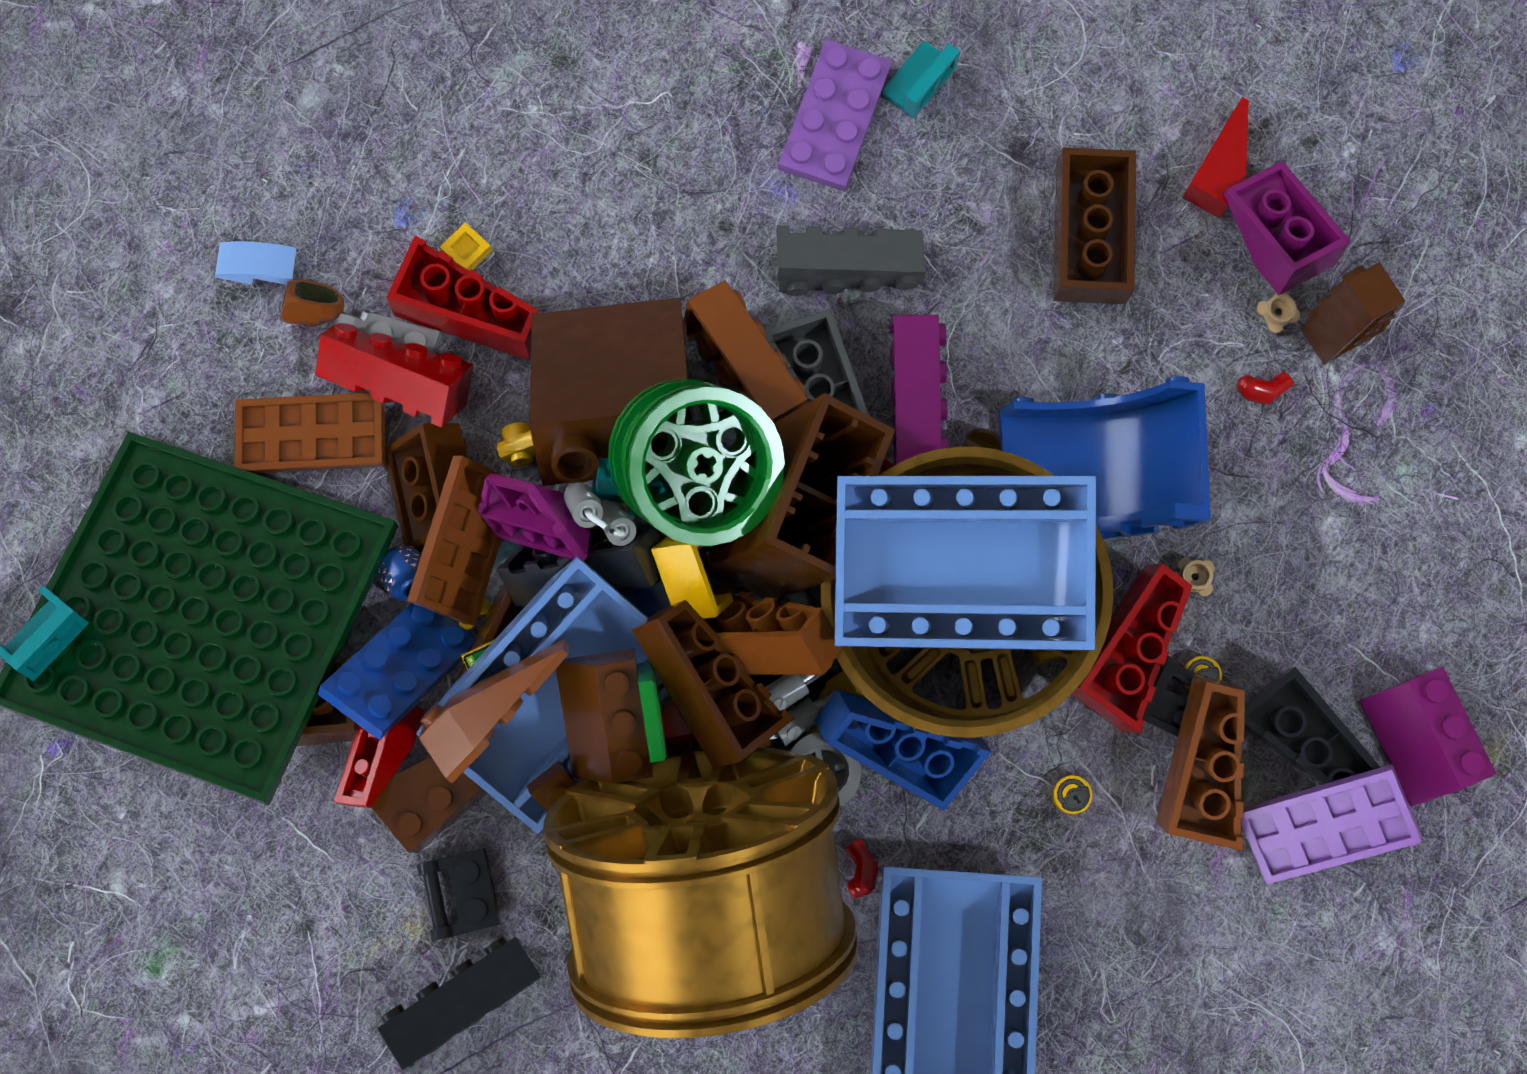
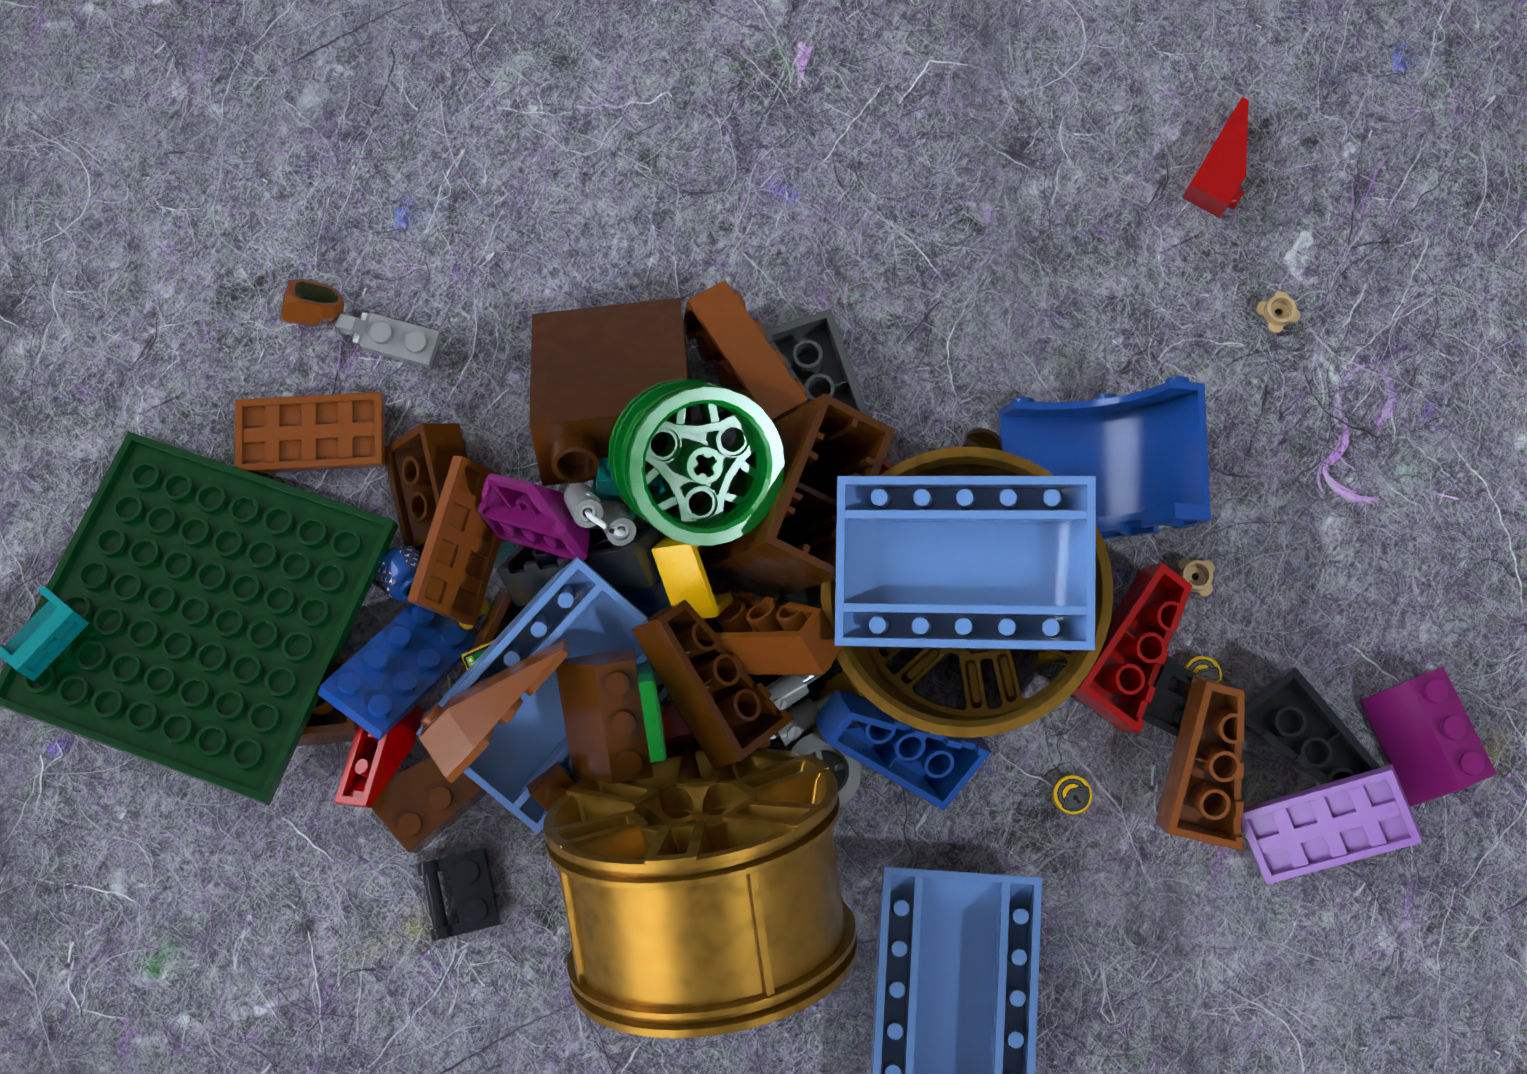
light blue slope [215,241,297,285] -> none
red wedge [315,323,474,428] -> none
black wedge [377,936,541,1072] -> none
red wedge [387,235,539,361] -> none
yellow plate [440,222,493,271] -> none
yellow plate [497,422,536,467] -> none
dark grey wedge [776,225,926,296] -> none
medium lavender plate [778,39,892,192] -> none
red arm [845,838,879,898] -> none
teal panel [882,41,960,118] -> none
magenta wedge [889,315,948,466] -> none
reddish brown brick [1053,147,1136,304] -> none
magenta slope [1224,161,1351,295] -> none
red arm [1236,371,1294,405] -> none
reddish brown wedge [1301,262,1406,365] -> none

